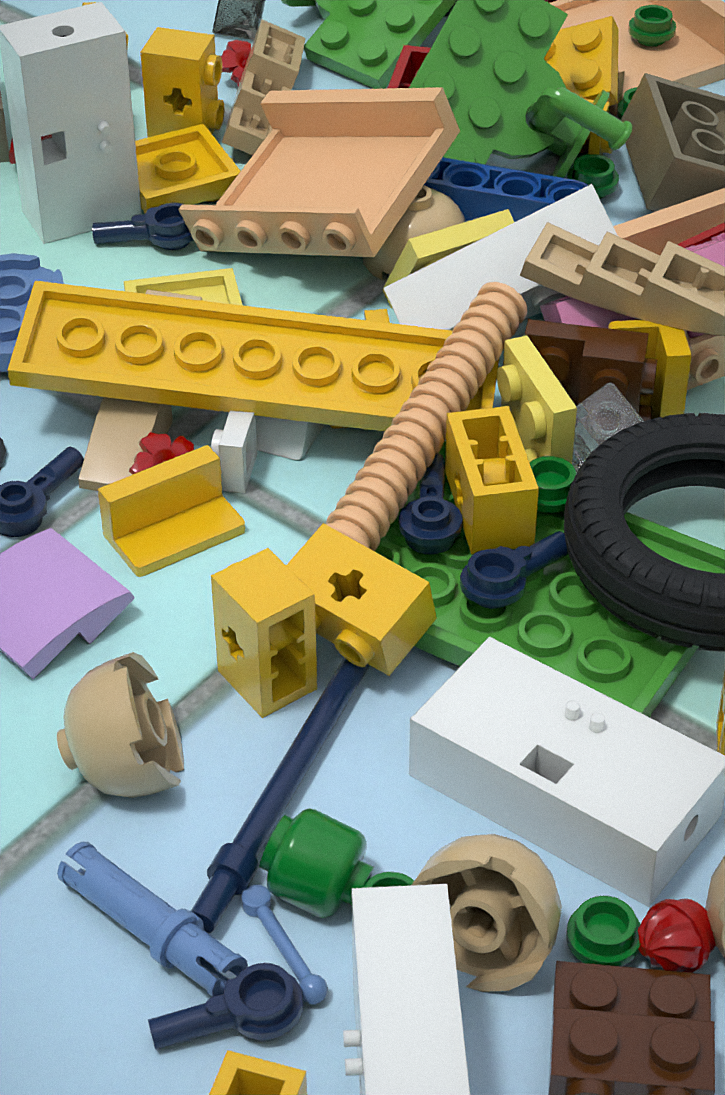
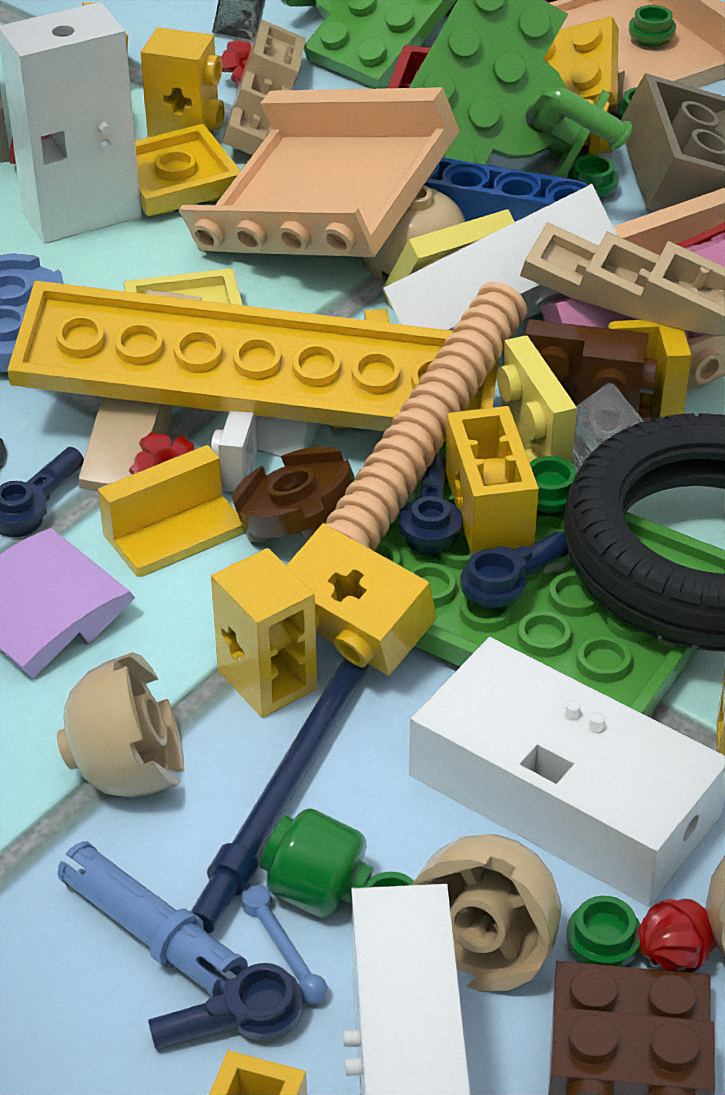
dark blue plate [92,203,193,250] -> none
none -> reddish brown plate [232,447,355,542]

